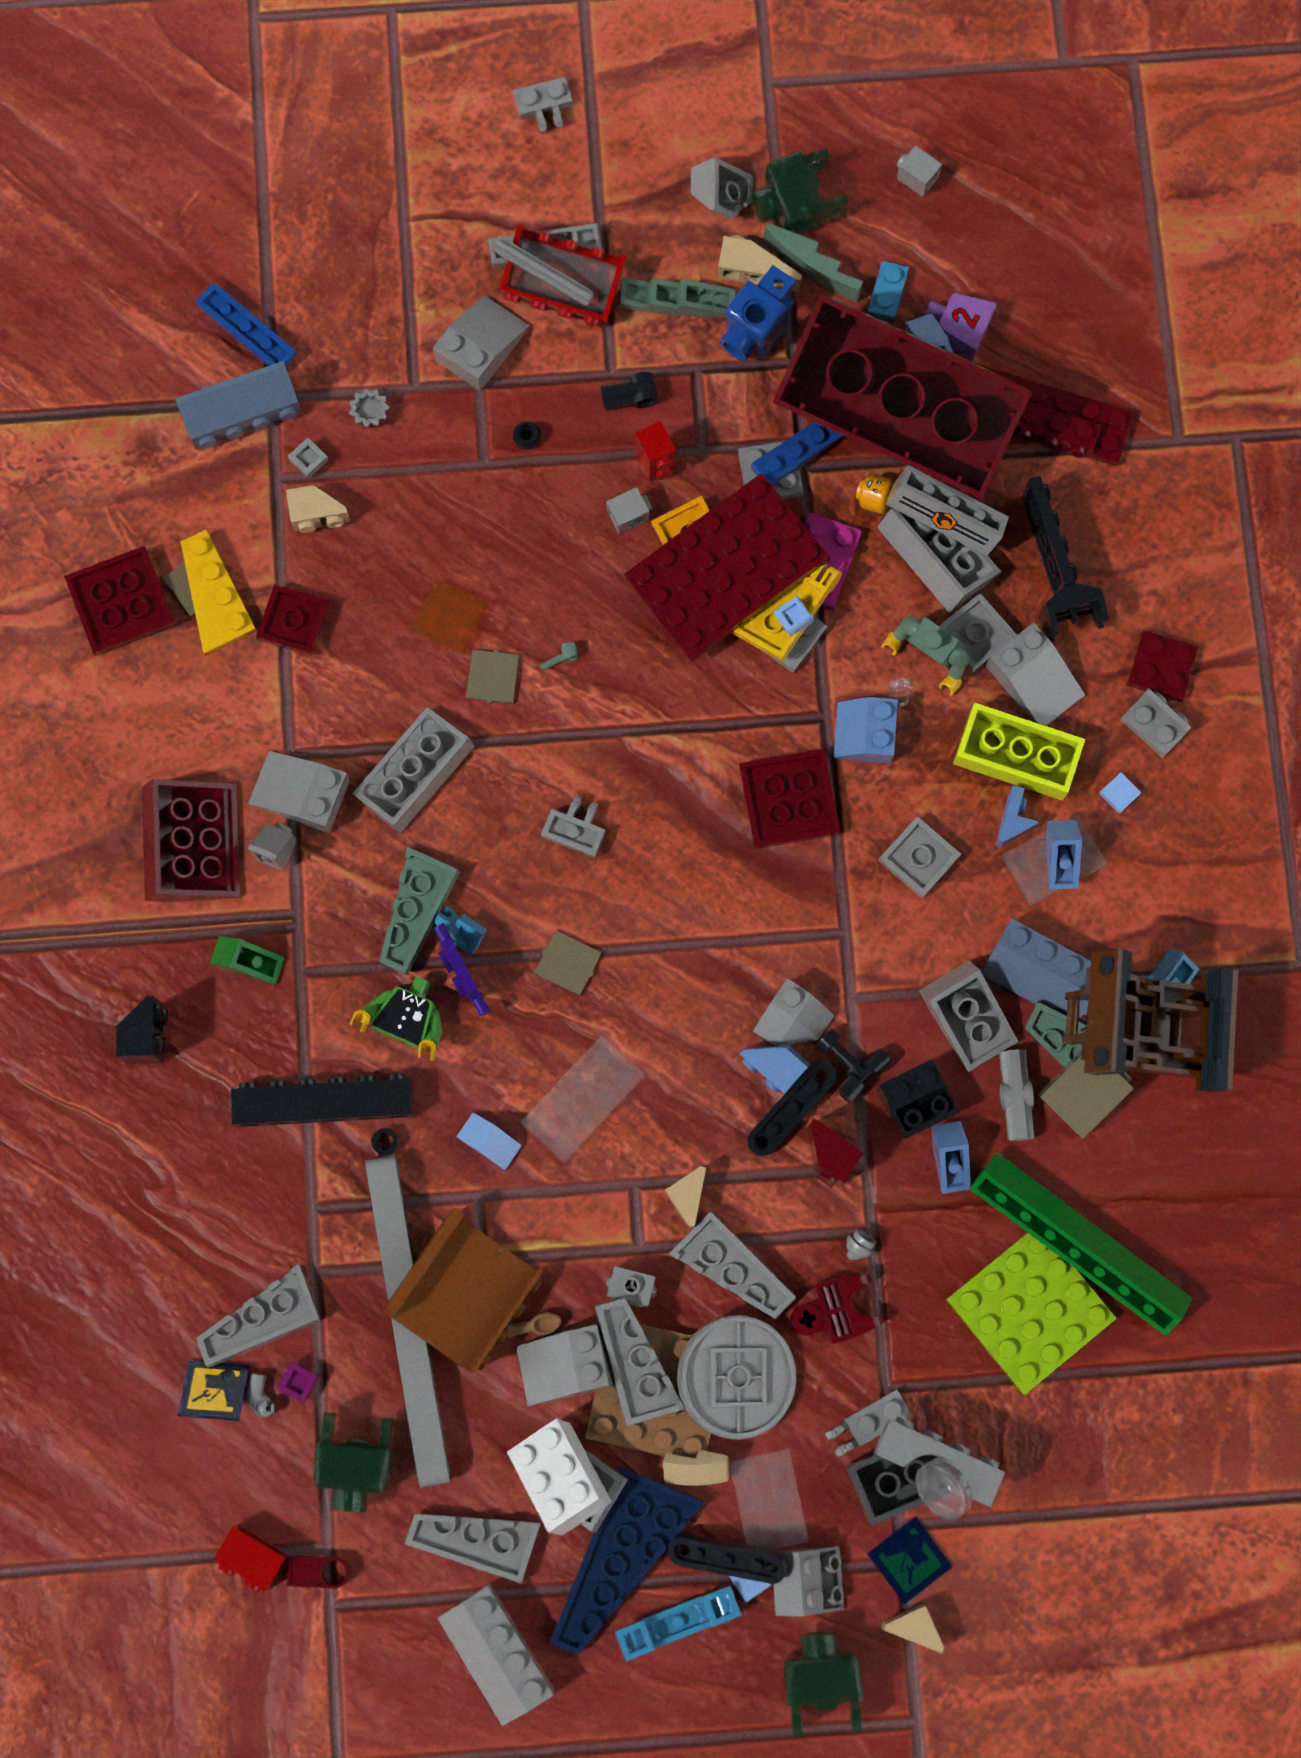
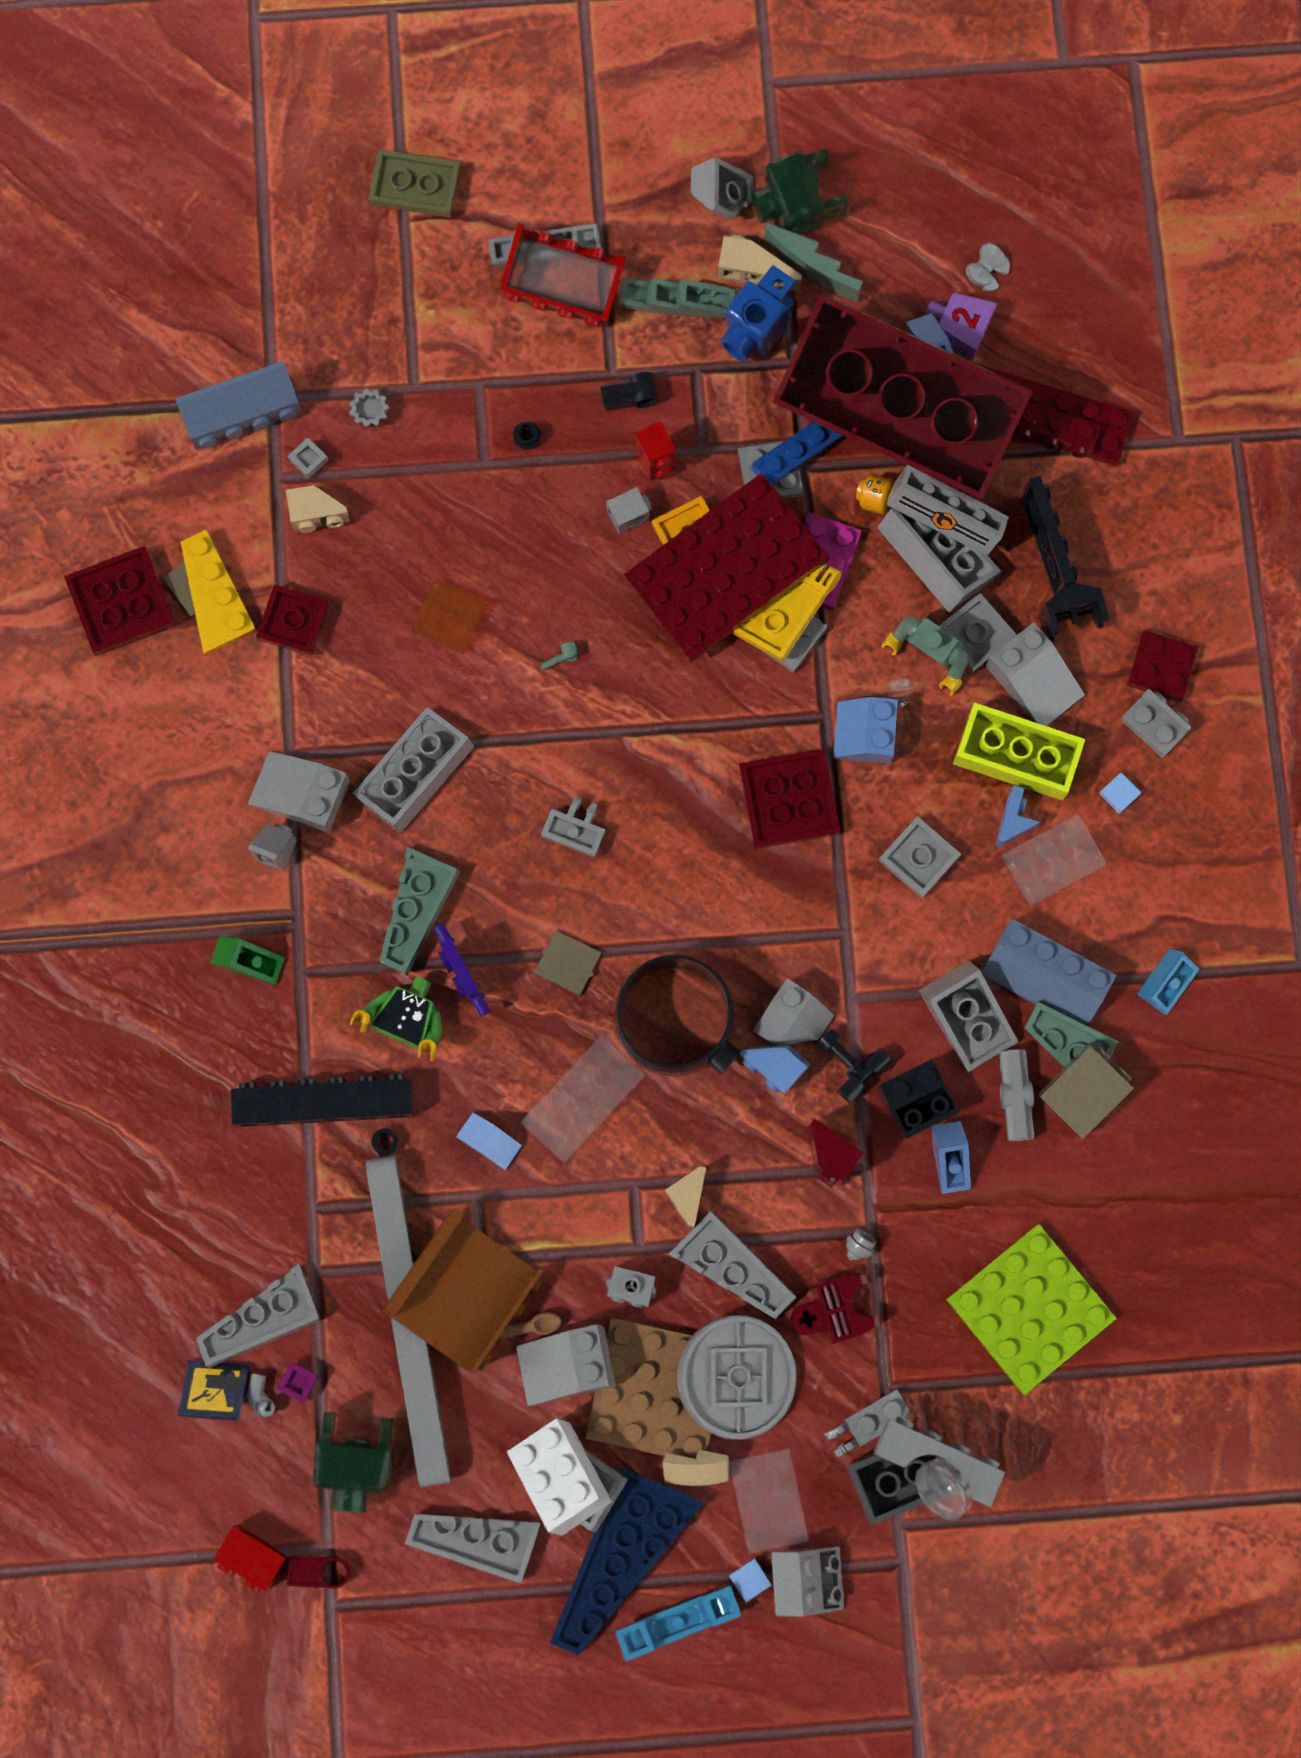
black slope [116,996,169,1063] -> none
dark red slope [142,779,241,902] -> none
blue plate [195,282,298,367] -> none
light grey slope [433,295,530,391] -> none
dark azure plate [434,906,487,956] -> none
light grey slope [437,1583,555,1726] -> none
dark tan piece [466,649,519,704] -> none
light grey axle [491,236,593,306] -> none
light grey hinge [513,77,573,132] -> none
light grey wing [594,1297,685,1426] -> none
black plate [668,1533,789,1584] -> none
black plate [747,1061,837,1157] -> none
light blue tile [774,596,814,637] -> none
clear green piece [784,1631,865,1737] -> none
dark azure plate [867,260,909,322] -> none
clear blue piece [867,1516,953,1605] -> none
tan slope [881,1603,944,1653] -> none
light grey brick [896,145,942,197] -> none
green brick [970,1152,1193,1336] -> none
medium blue slope [1045,820,1082,890] -> none
reddish brown container [1062,948,1238,1093] -> none
none -> olive plate [368,149,460,218]
none -> black cylinder [615,955,741,1076]
none -> light grey piece [966,243,1010,292]

